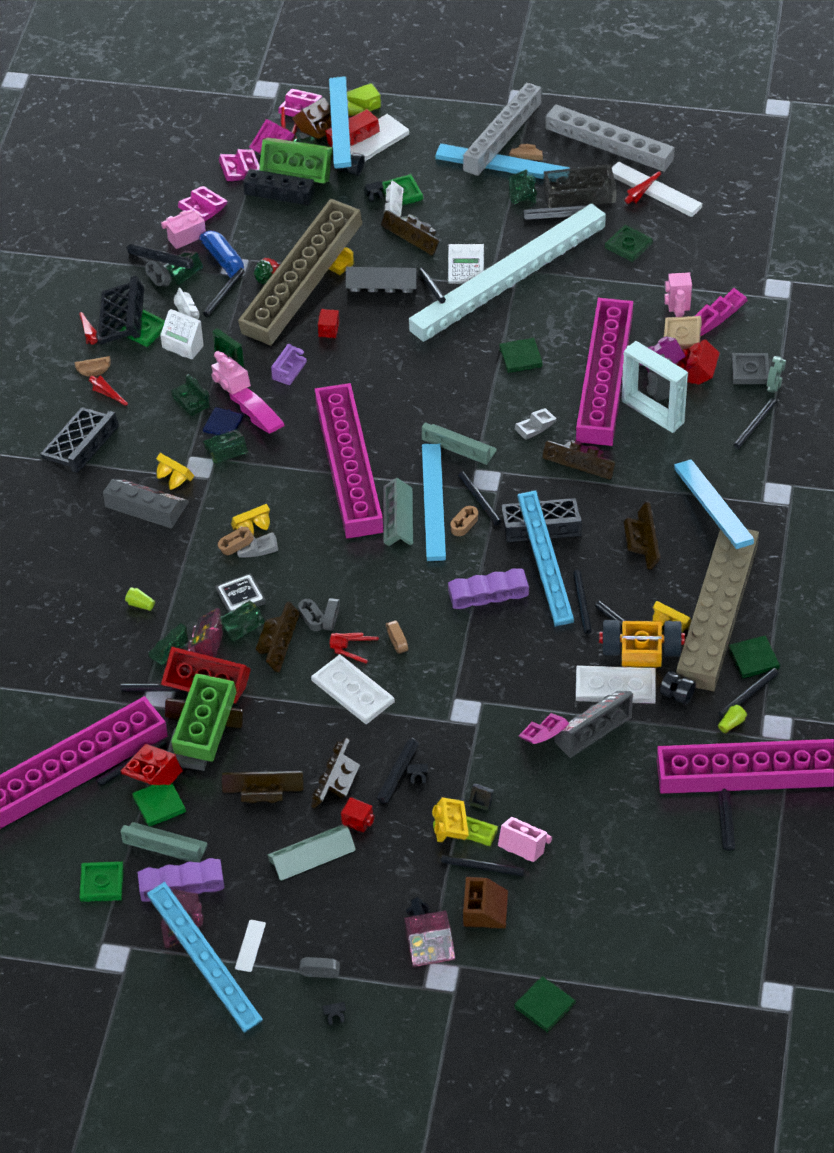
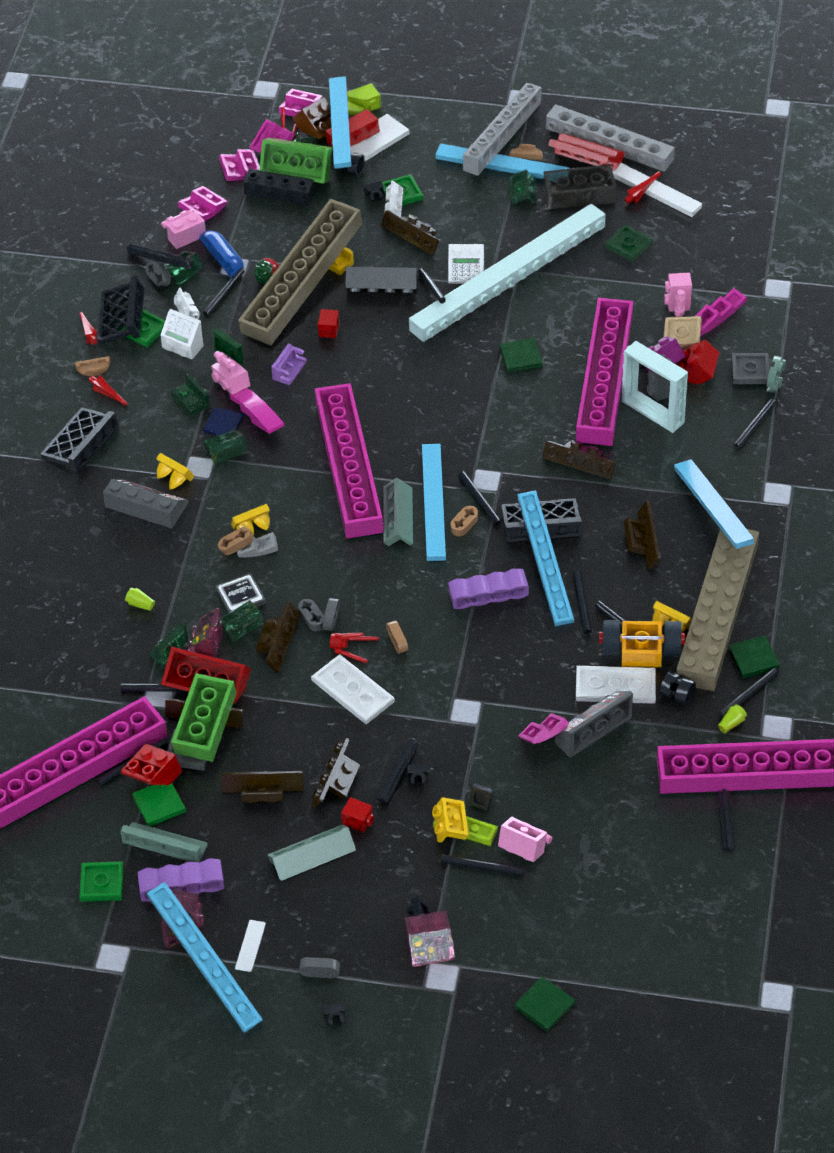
sand green panel [422,423,496,465] -> none
reddish brown slope [463,877,508,928] -> none
light grey slope [515,408,556,440] -> none
axle [523,205,588,220] -> none
none -> brick [548,133,625,171]

